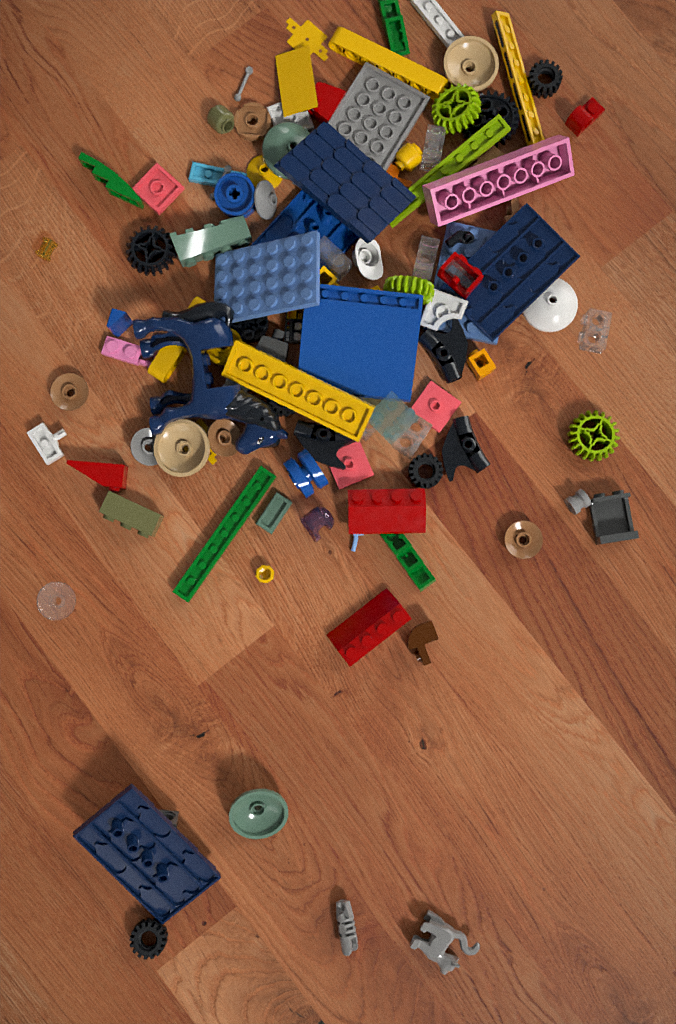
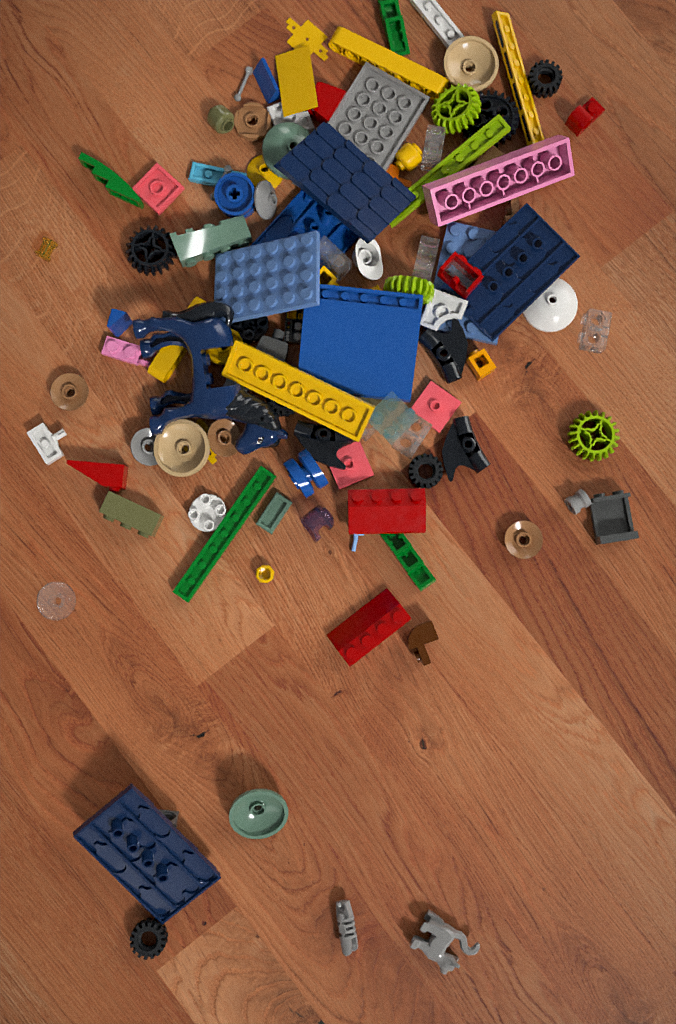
black arm [445,230,474,248] -> none
none -> white dish [188,494,227,532]
none -> blue slope [253,57,280,104]

